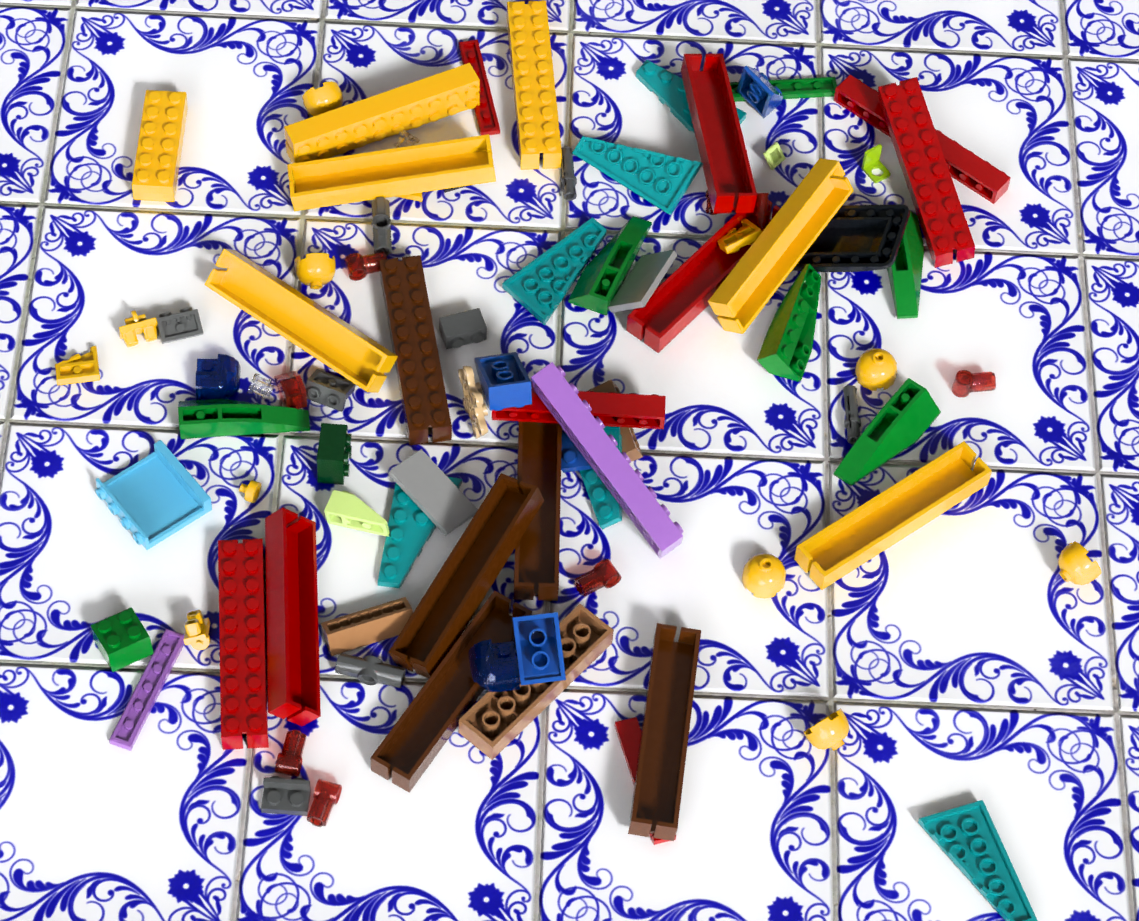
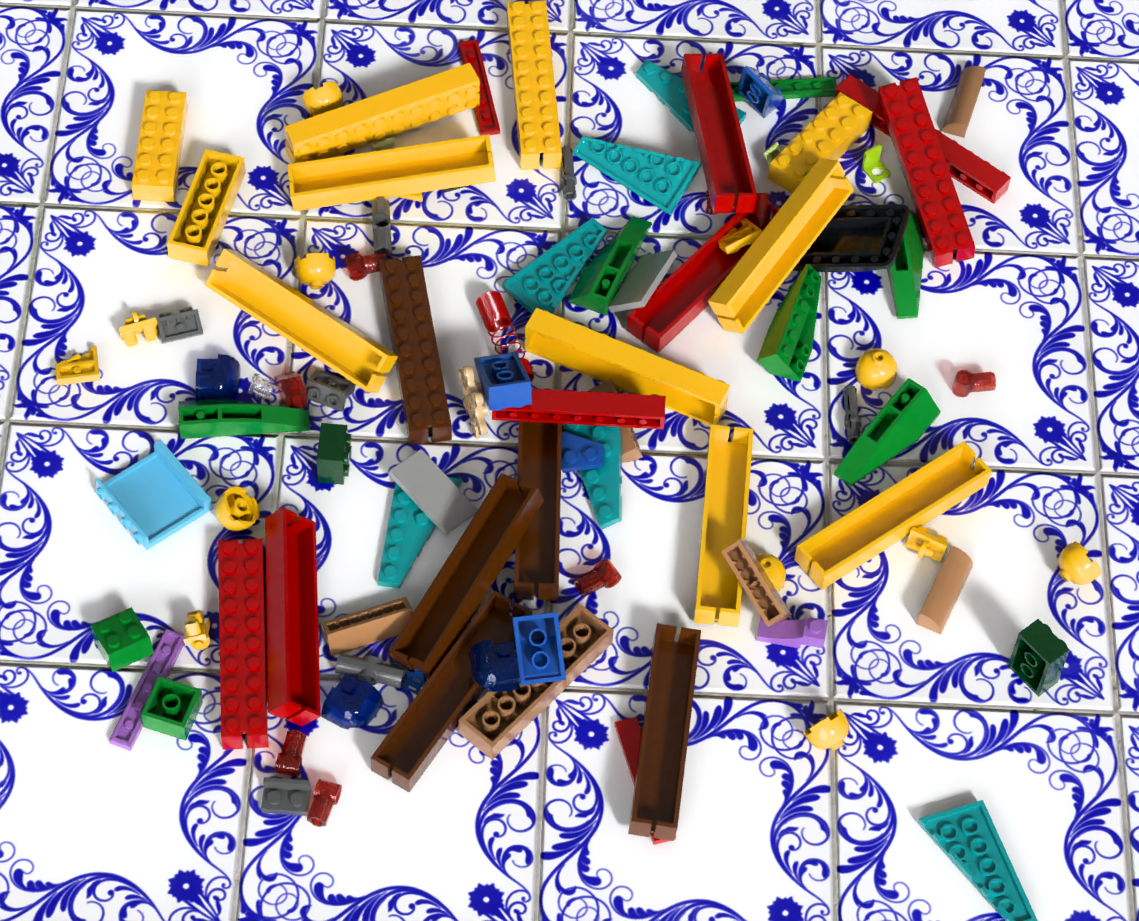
yellow tile [239,480,261,503] -> none
yellowish green slope [324,490,390,537] -> none
clear brick [394,130,420,148] -> none
dark grey brick [439,308,487,350] -> none
medium lavender brick [531,362,684,559] -> none
none -> green brick [141,676,203,741]
none -> yellow brick [167,149,246,267]
none -> yellow cylinder [215,486,260,531]
none -> clear blue brick [321,674,384,730]
none -> yellowish green slope [371,138,395,151]
none -> blue piece [390,662,425,695]
none -> red piece [476,291,535,382]
none -> yellow piece [524,308,730,426]
none -> yellow piece [694,425,754,627]
none -> medium nougat brick [721,539,792,627]
none -> medium lavender slope [756,617,828,649]
none -> yellow brick [768,92,873,194]
none -> yellow hips [905,526,949,563]
none -> medium nougat brick [917,546,973,634]
none -> medium nougat brick [941,66,986,138]
none -> dark green brick [1008,619,1070,697]

